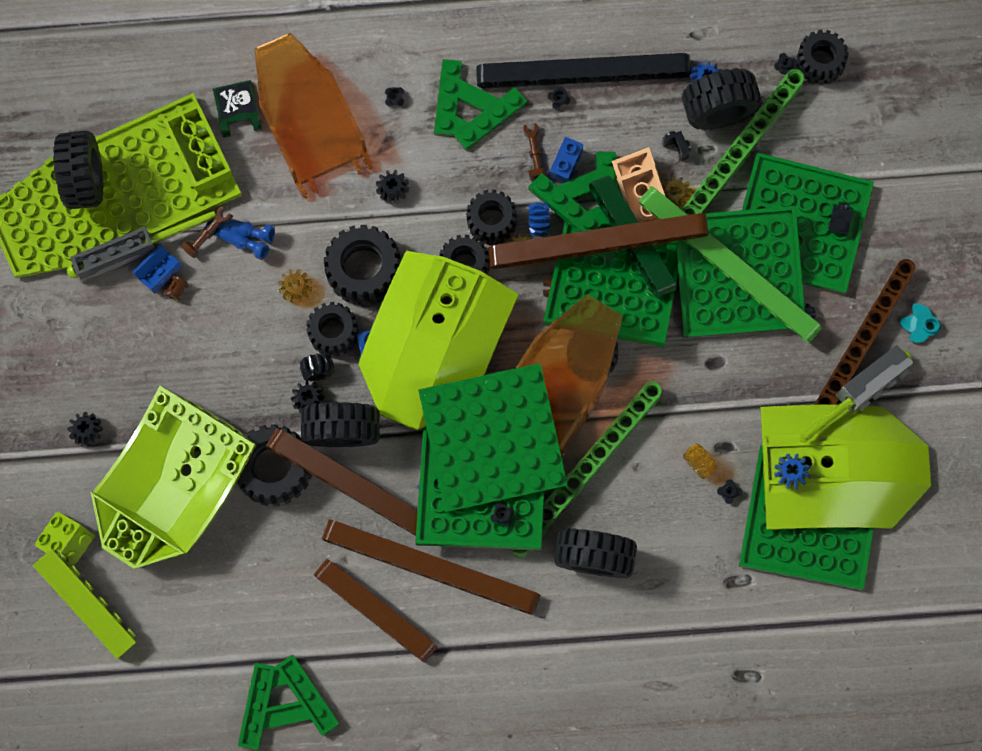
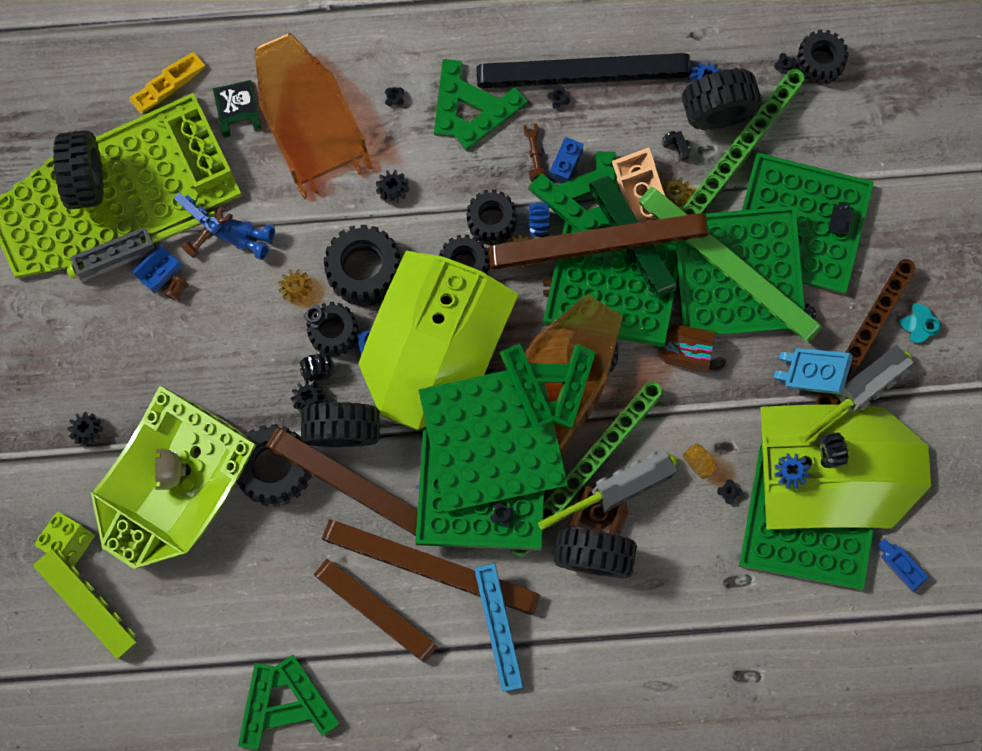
none -> yellow slope [129,52,206,115]
none -> dark tan cylinder [155,449,186,490]
none -> hinge [174,192,222,235]
none -> black plate [304,304,328,328]
none -> dark azure plate [474,563,523,692]
none -> green plate [500,343,596,429]
none -> piece [538,450,677,530]
none -> reddish brown slope [570,486,628,535]
none -> reddish brown slope [661,324,716,373]
none -> dark azure tile [773,348,853,395]
none -> black gear [819,432,849,468]
none -> blue hinge [877,539,929,592]

